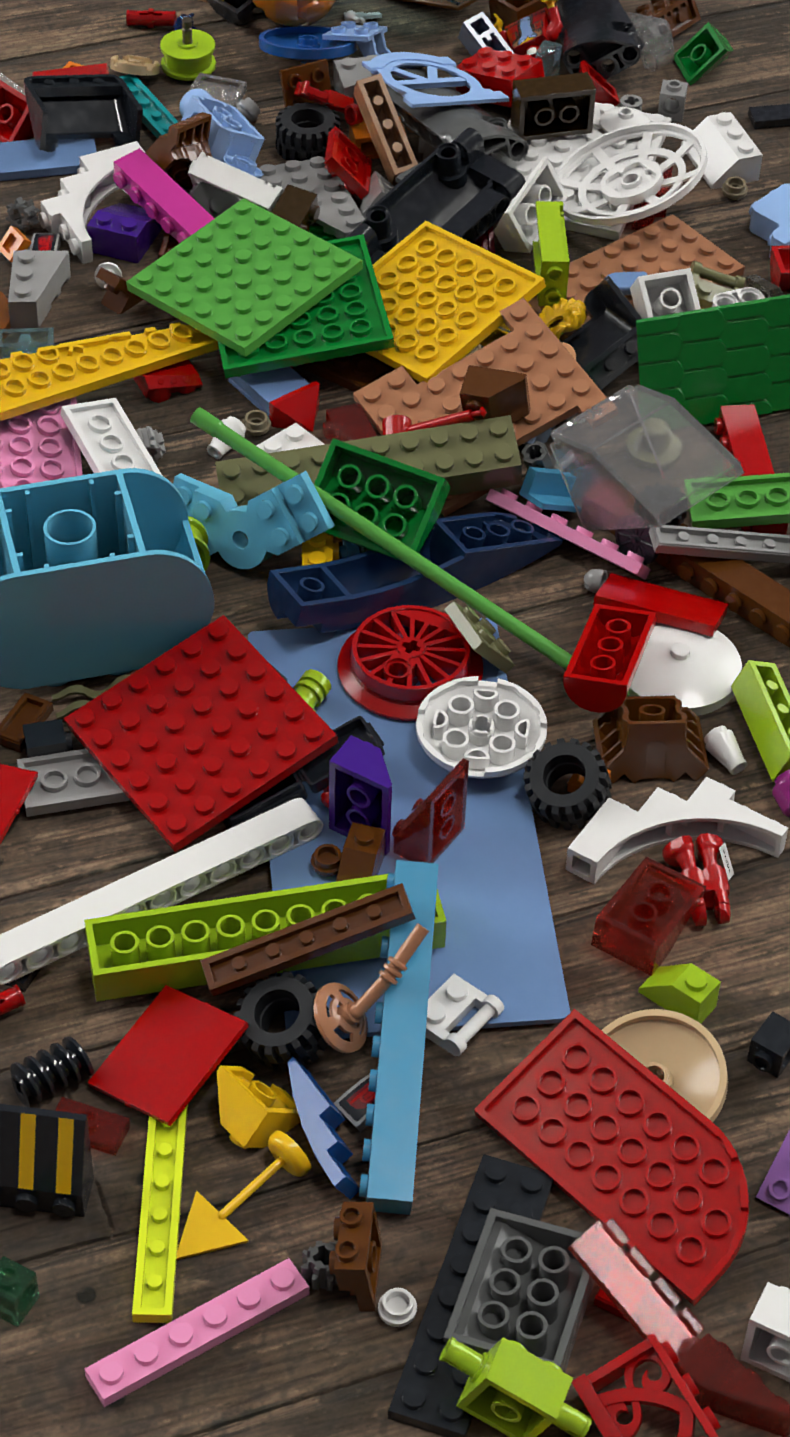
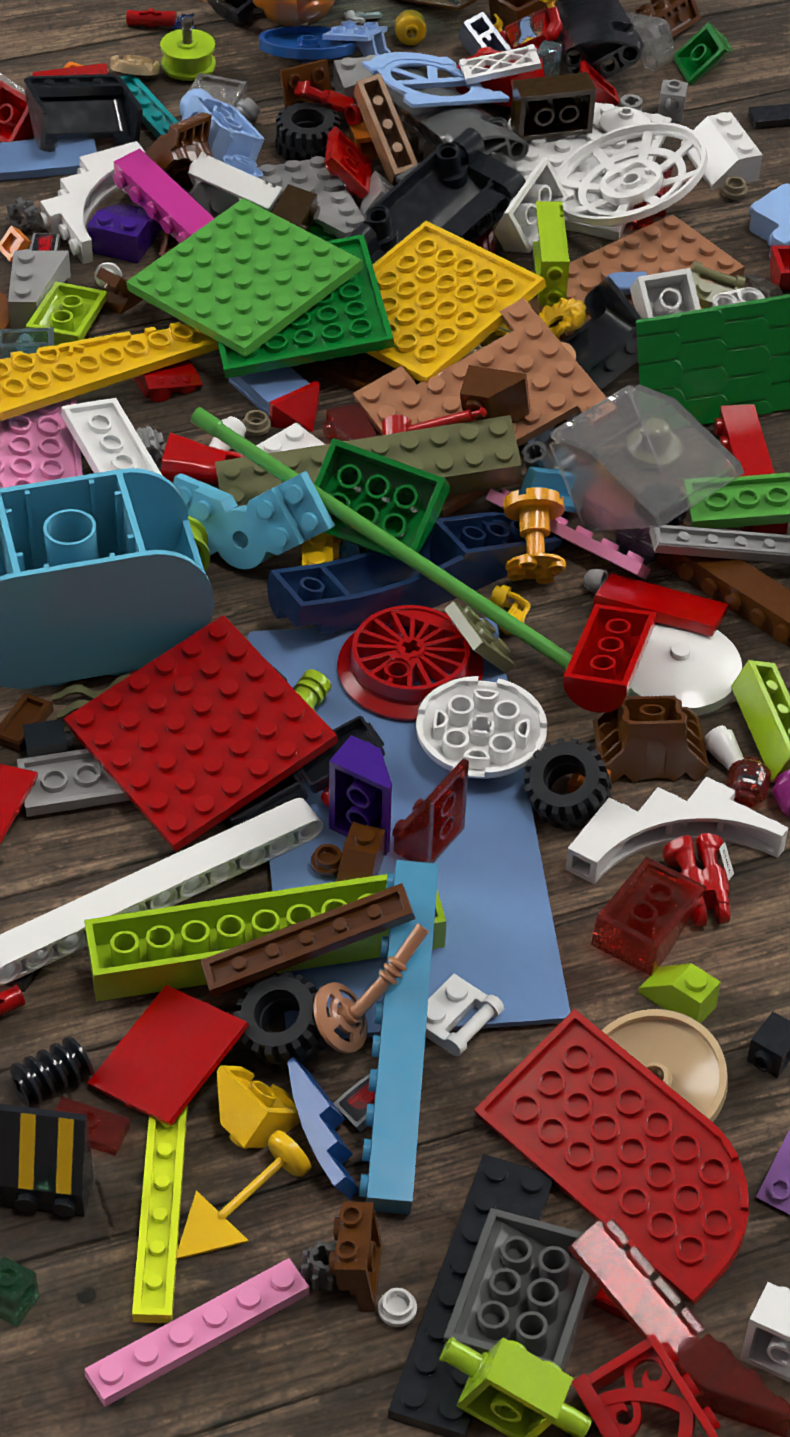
none -> lime slope [25,281,108,348]
none -> red piece [161,432,245,485]
none -> yellow head [394,10,427,46]
none -> white window [459,44,542,85]
none -> yellow piece [490,584,530,636]
none -> light orange piece [503,487,567,584]
none -> clear red head [726,756,771,808]

